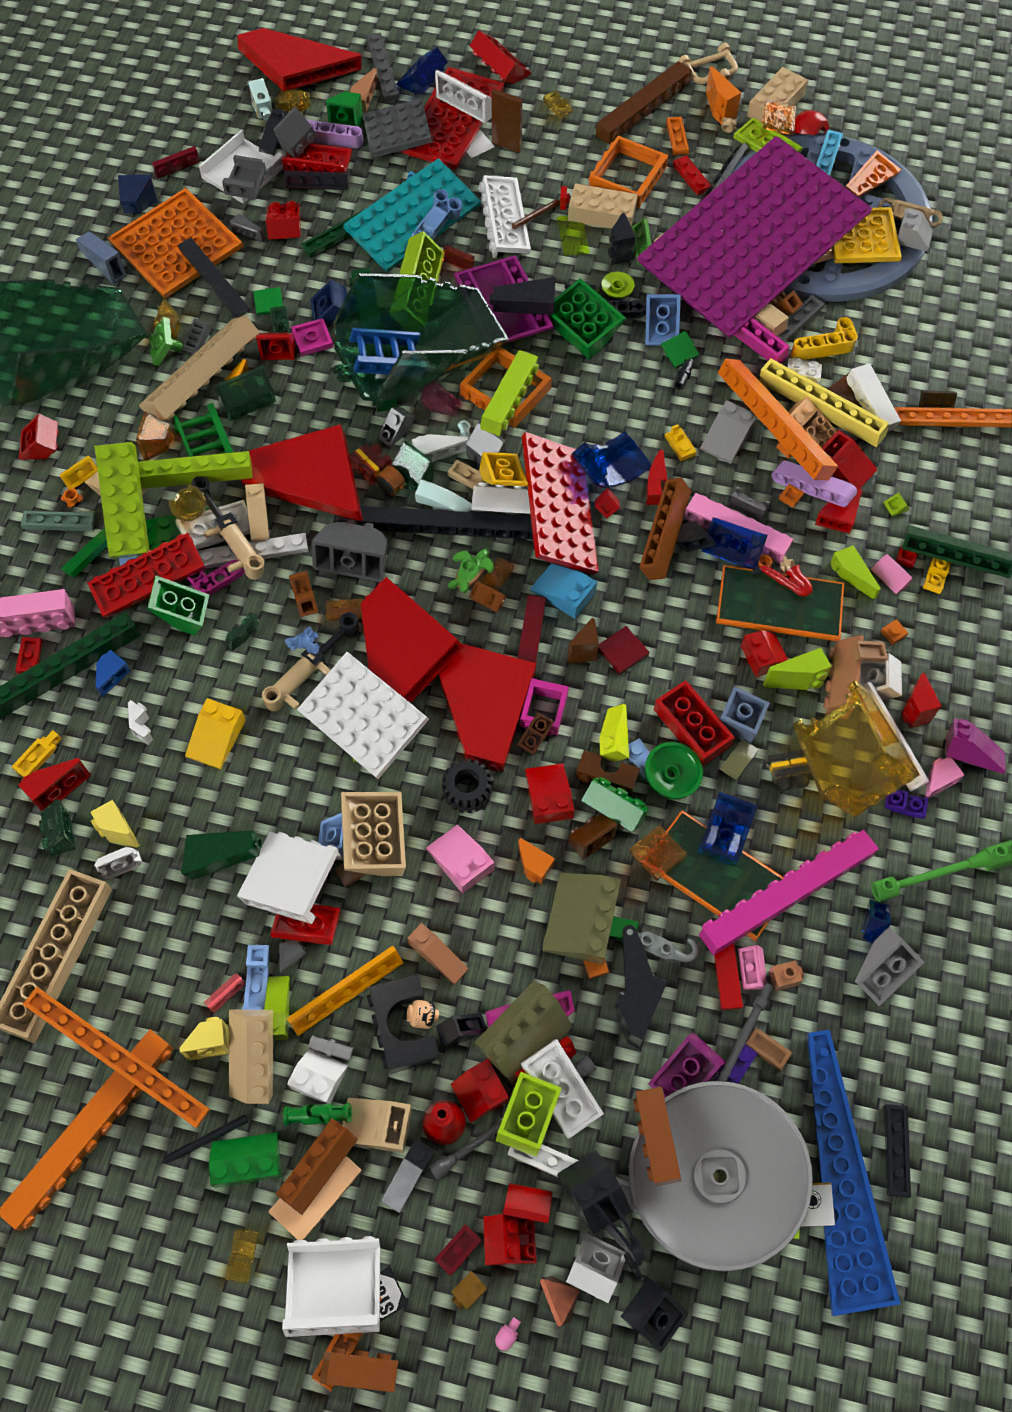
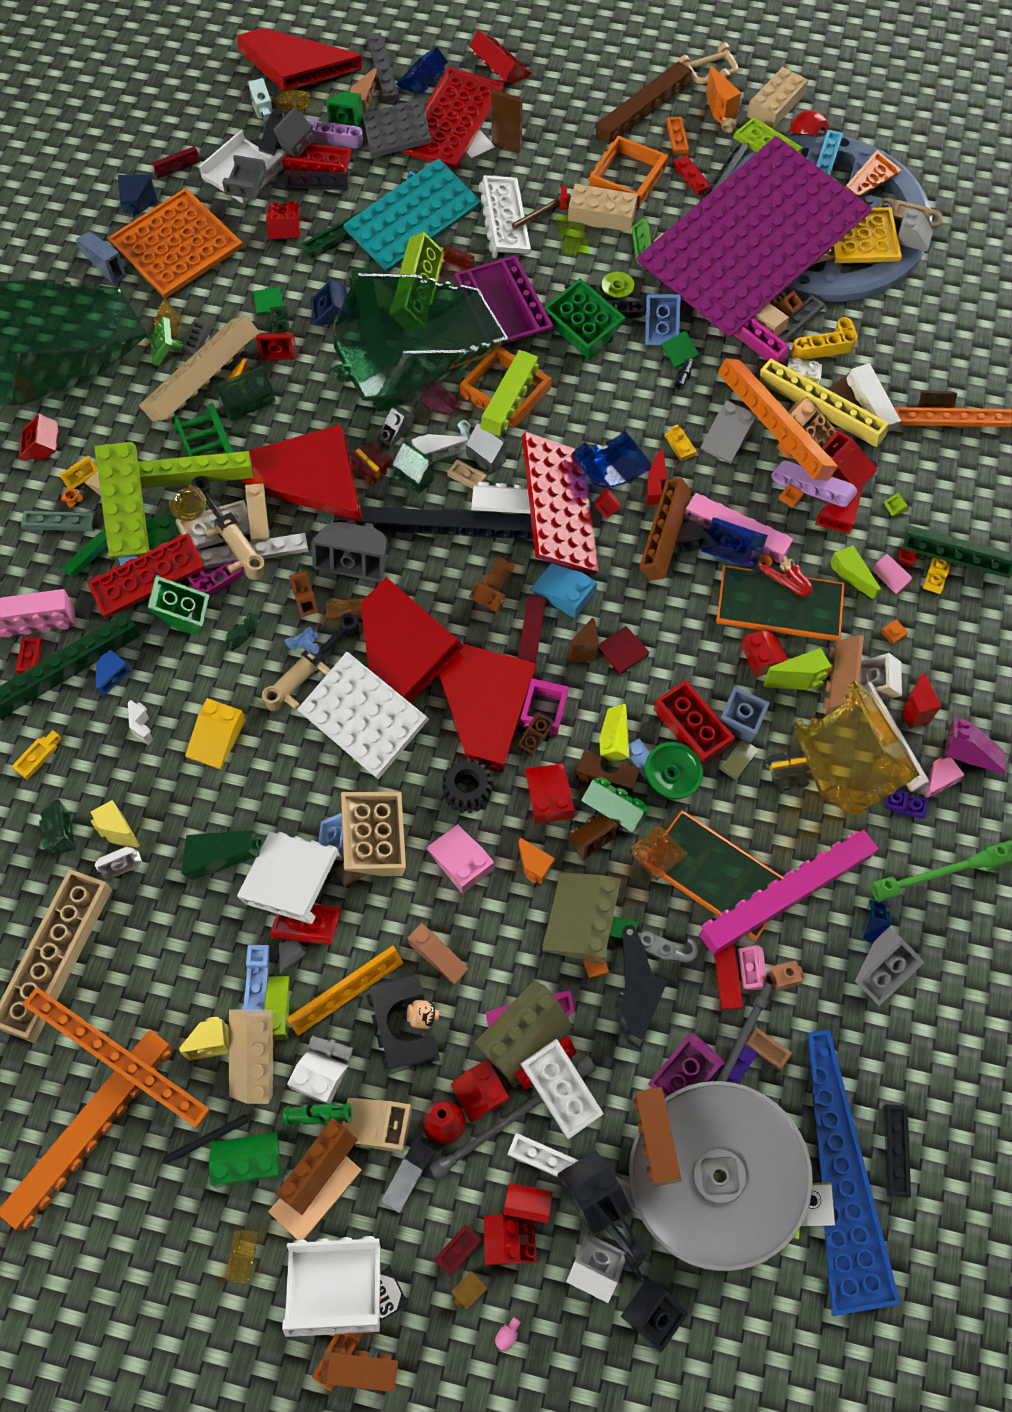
red slope [18,758,91,815] -> none
clear orange slope [136,411,174,461] -> none
black tile [177,237,250,318] -> none
coral slope [204,973,245,1013] -> none
dark grey slope [230,213,264,242] -> none
dark pink plate [291,318,333,356] -> none
blue fence [349,328,426,377] -> none
dark orange piece [376,466,406,496] -> none
medium blue piece [412,189,462,240] -> none
light aqua slope [415,480,472,512] -> none
white slope [435,70,492,123] -> none
black slope [436,1012,487,1046] -> none
bright green animal [448,548,494,594] -> none
yellow slope [479,452,528,486] -> none
black slope [490,277,556,315] -> none
lime slope [496,1072,562,1157] -> none
copper slope [540,1276,580,1327] -> none
clear yellow slope [543,90,573,117] -> none
black slope [608,213,636,264] -> none
clear blue slope [700,792,758,862] -> none
flat silver hinge [729,487,770,522] -> none
clear orange plate [763,100,796,135] -> none
medium nougat tile [851,640,888,662] -> none

